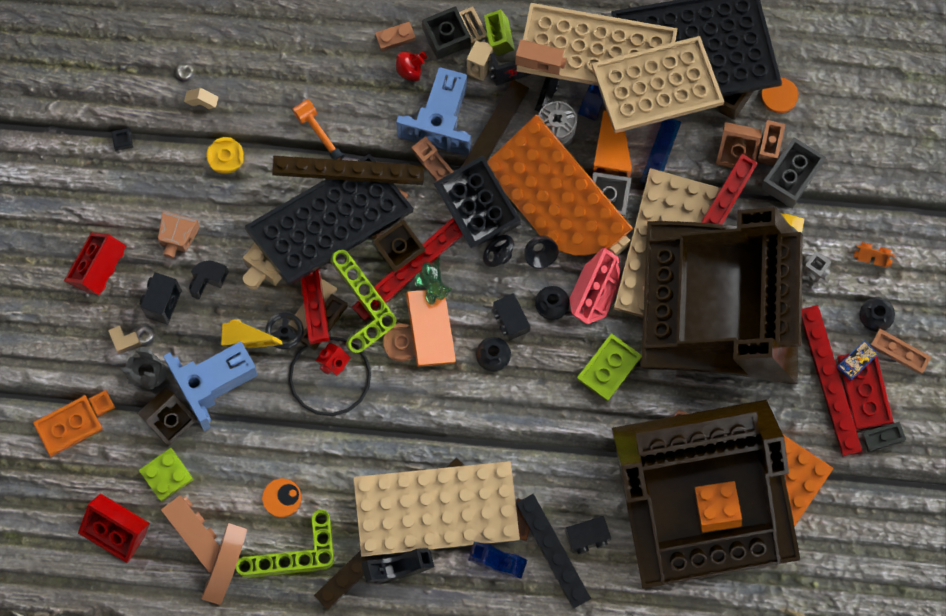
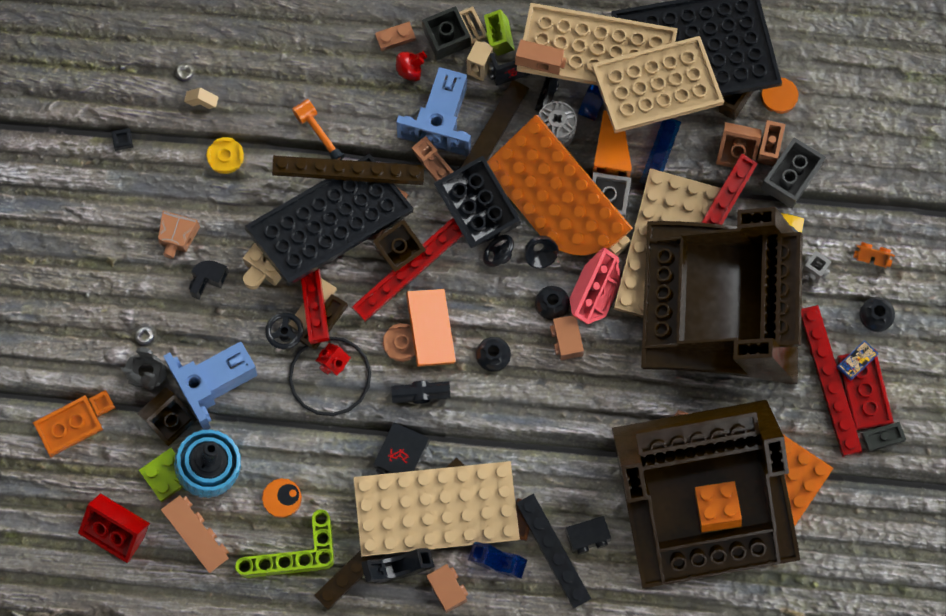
red slope [64,232,126,295] -> none
tan piece [108,326,141,354] -> none
black brick [140,272,182,325] -> none
nougat slope [201,523,247,605] -> none
yellow slope [221,319,282,349] -> none
lime beam [331,250,396,353] -> none
clear green animal [415,258,452,305] -> none
black brick [491,293,531,341] -> none
lime plate [577,333,642,402] -> none
nougat plate [870,329,931,375] -> none
none -> dark azure wheel [174,429,241,498]
none -> black panel [374,422,430,474]
none -> black piece [391,381,451,404]
none -> nougat brick [426,564,468,613]
none -> nougat brick [550,315,584,361]

